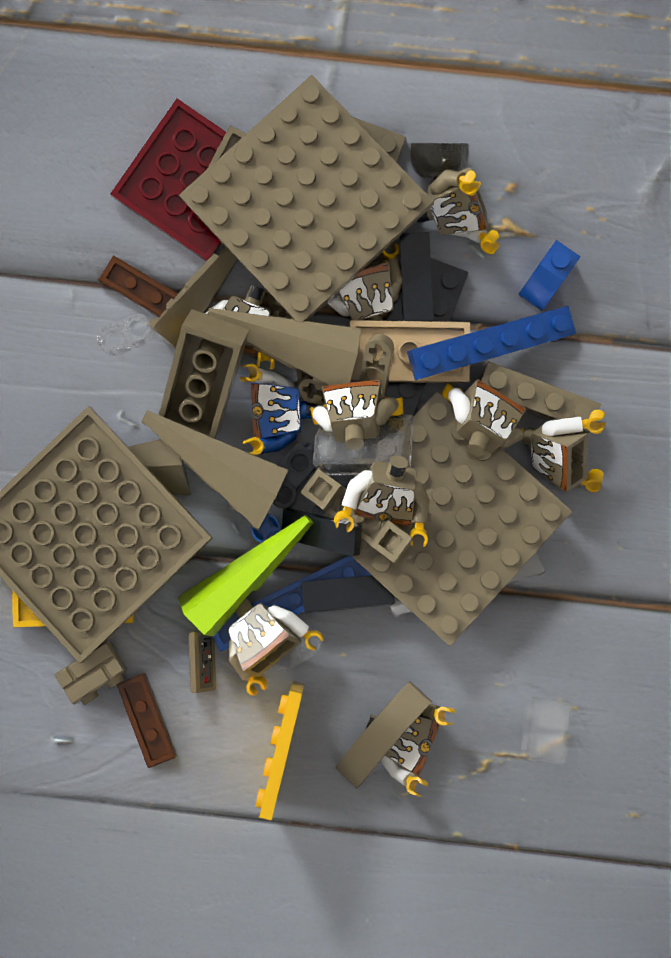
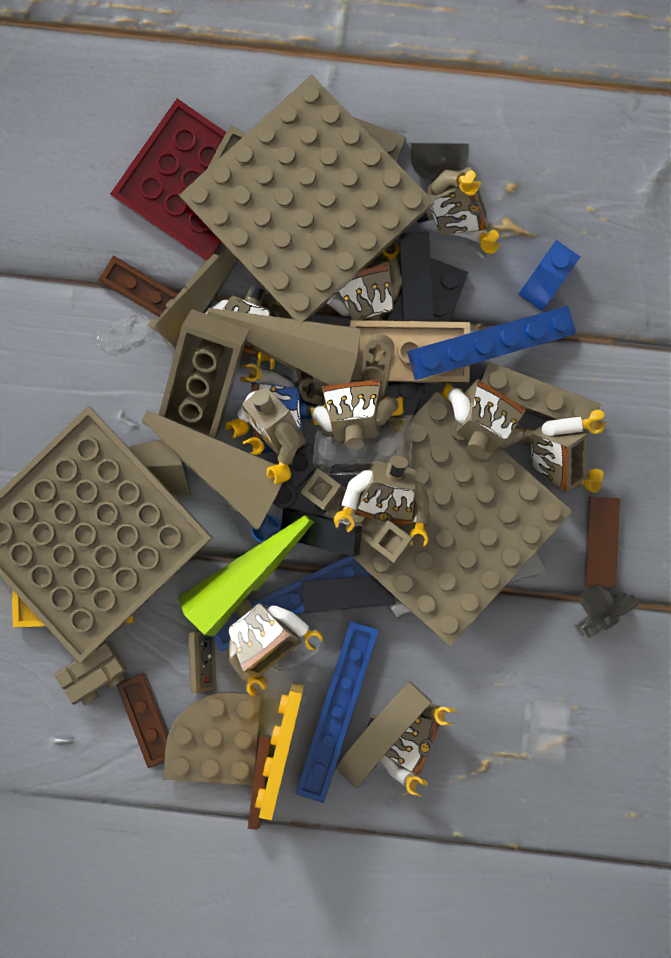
none -> dark tan plate [163,692,261,785]
none -> dark tan torso [225,387,306,484]
none -> reddish brown tile [247,734,272,830]
none -> blue plate [295,621,379,803]
none -> clear smoke plant [574,583,639,638]
none -> reddish brown tile [584,497,620,587]

